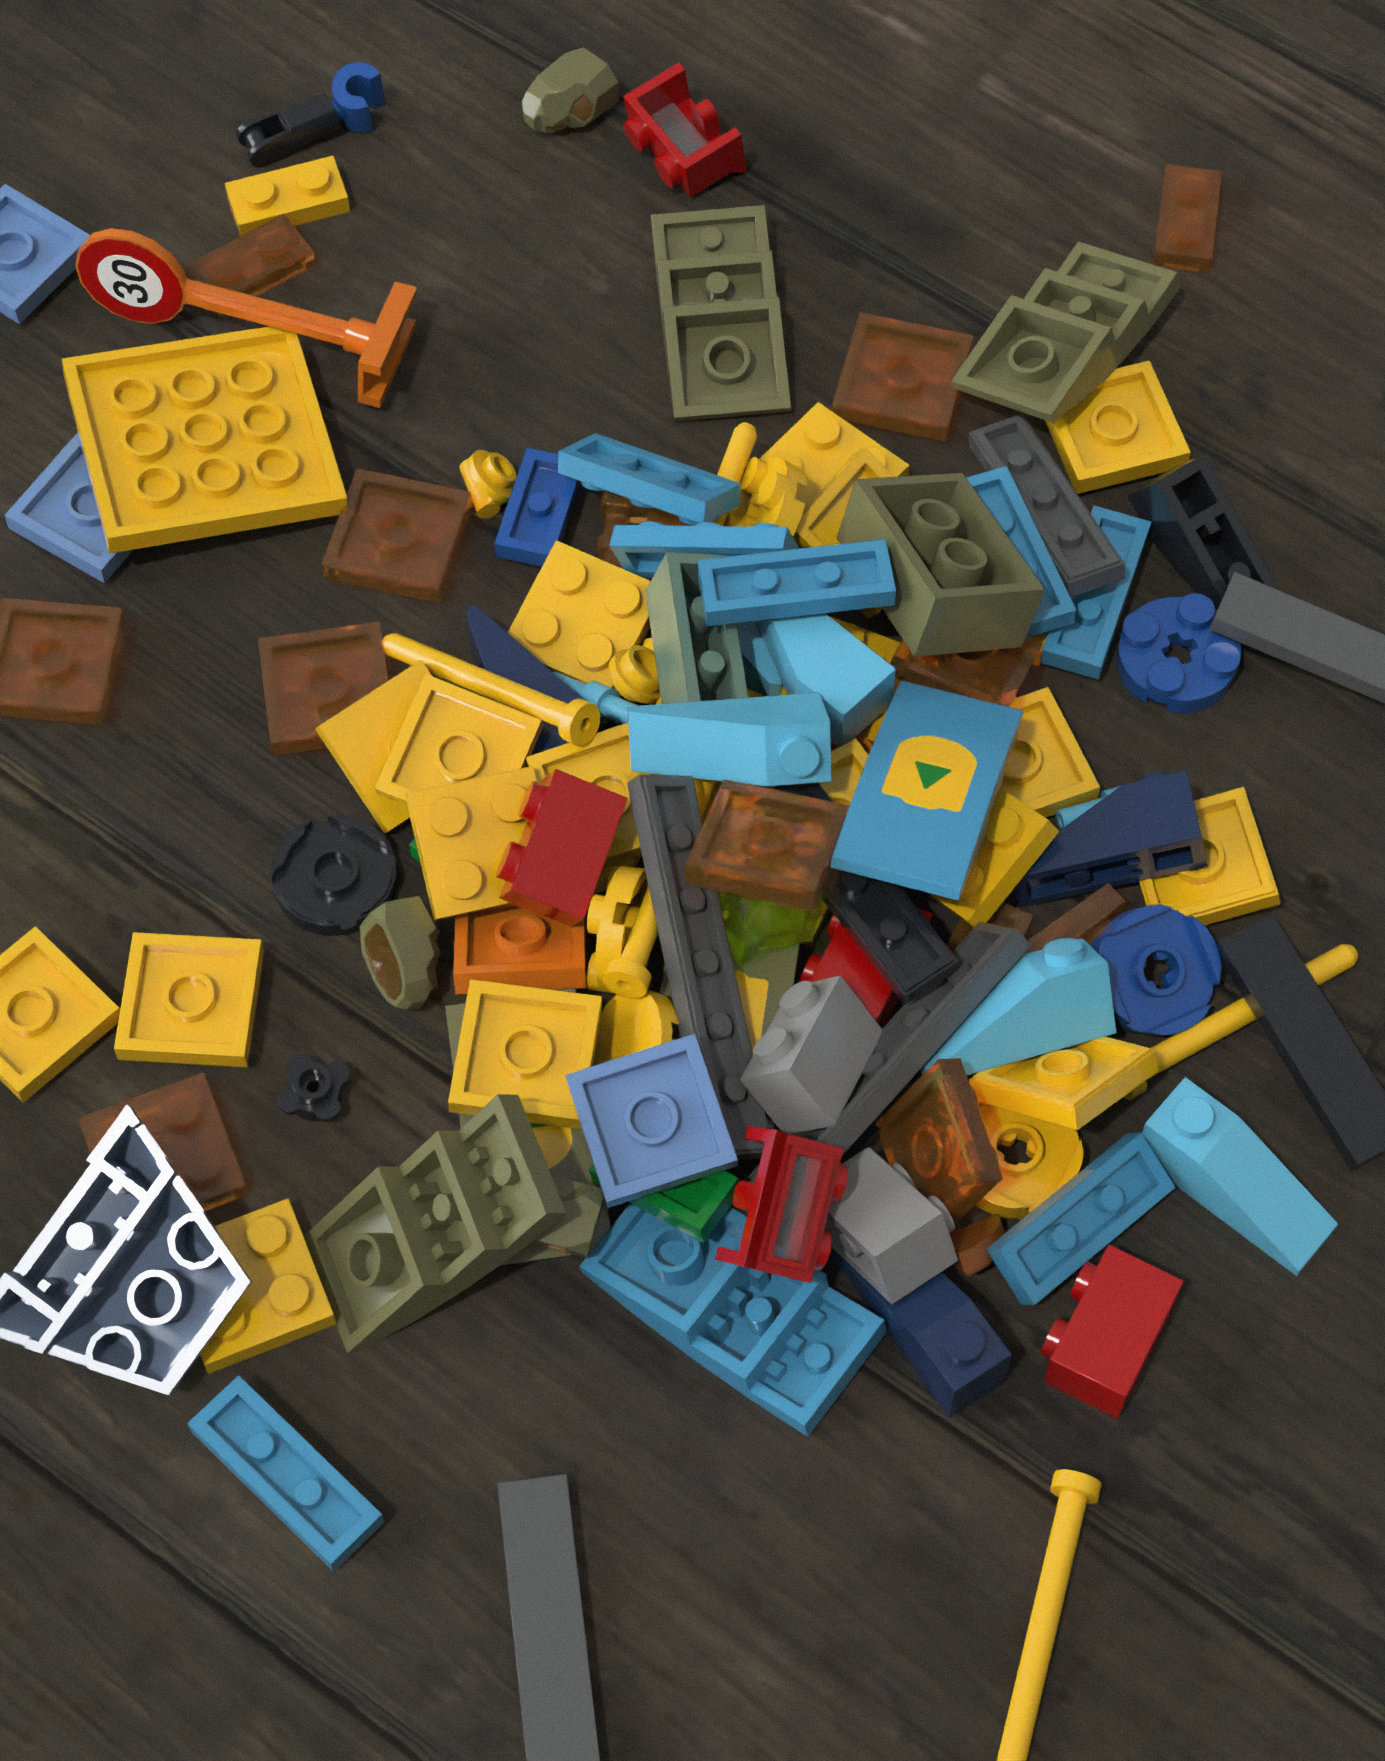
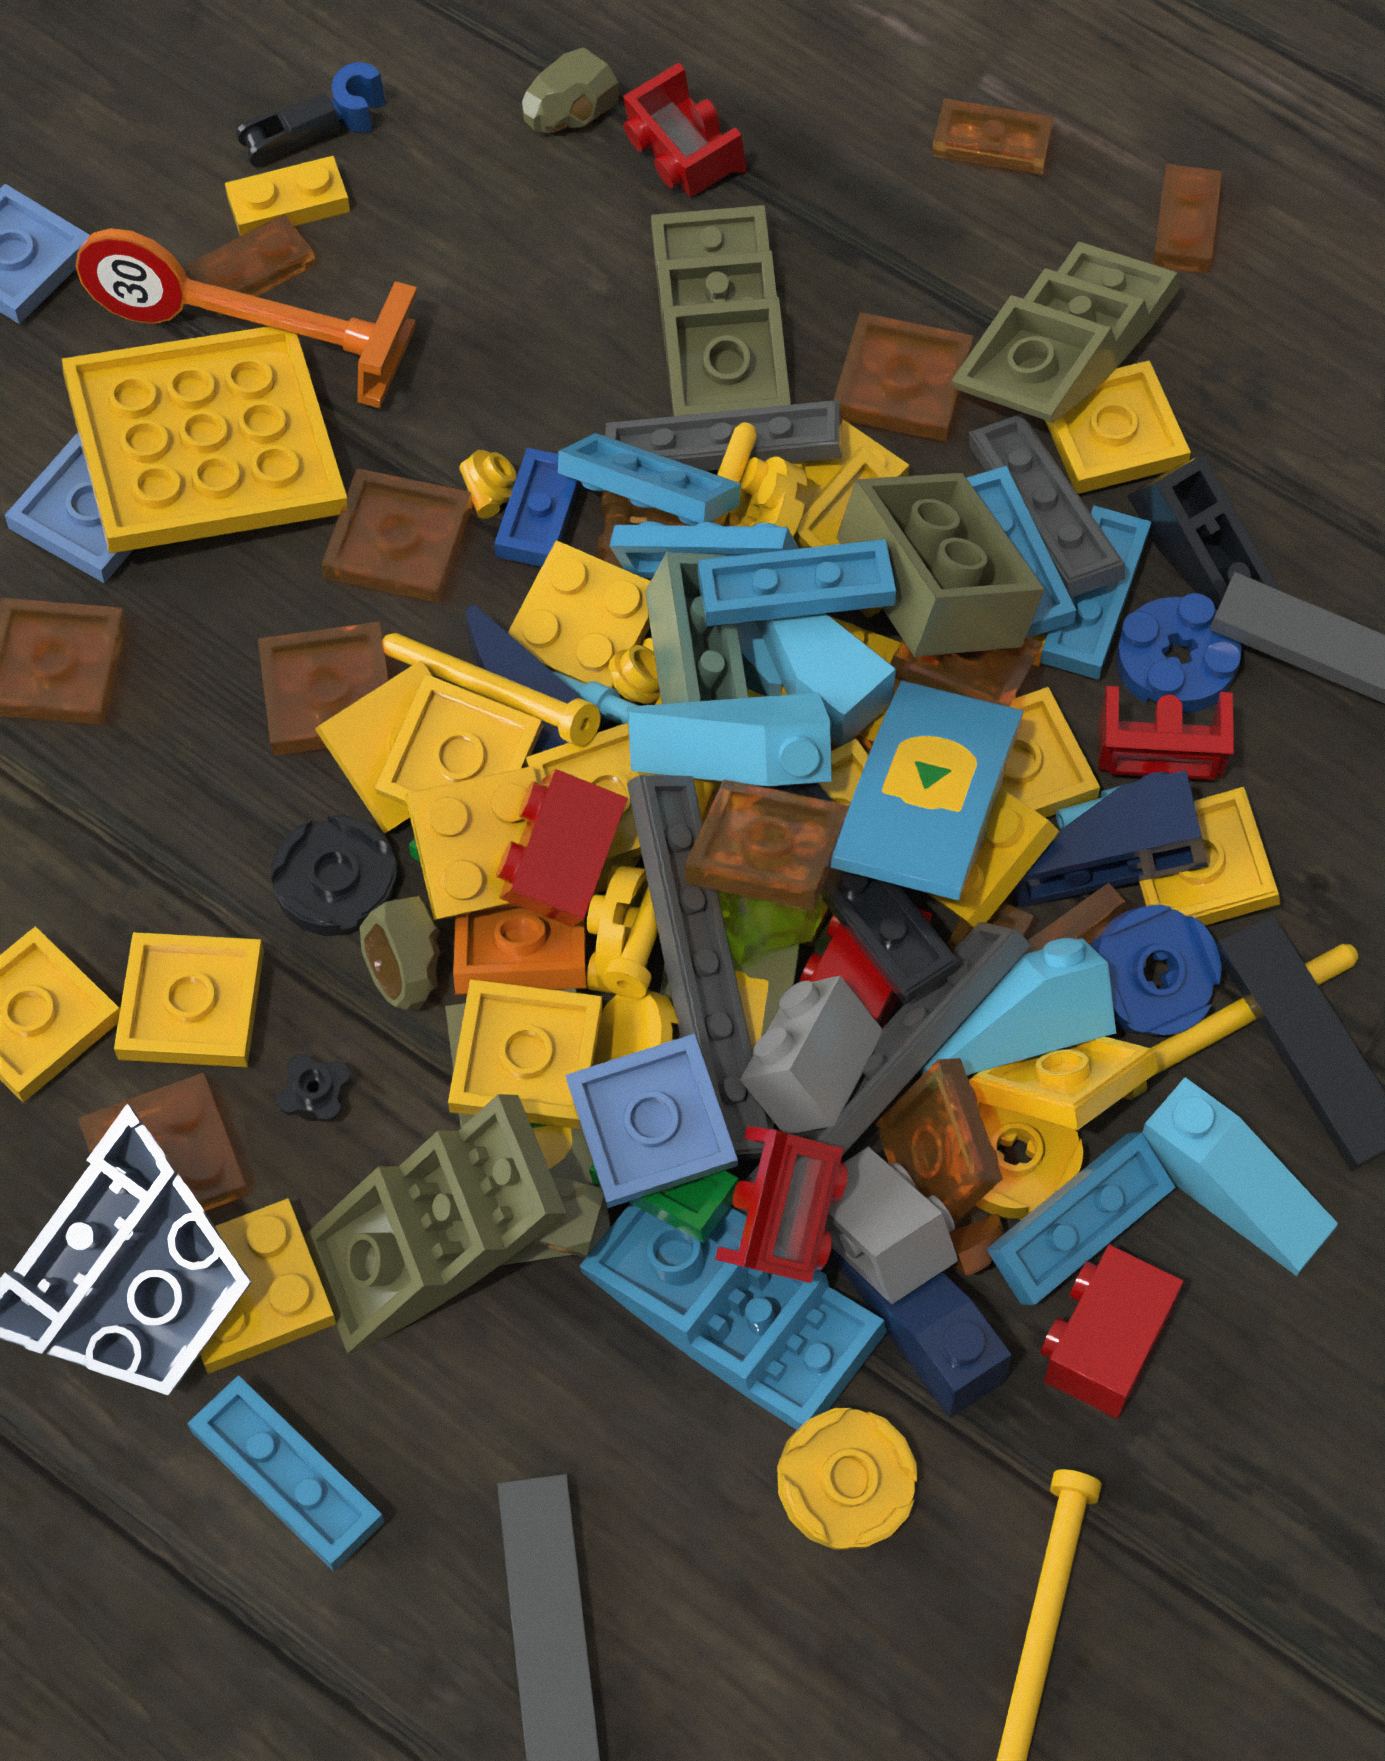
none -> dark grey tile [605,400,842,471]
none -> yellow tile [777,1408,917,1550]
none -> clear orange plate [932,98,1054,174]
none -> red window [1098,686,1234,780]

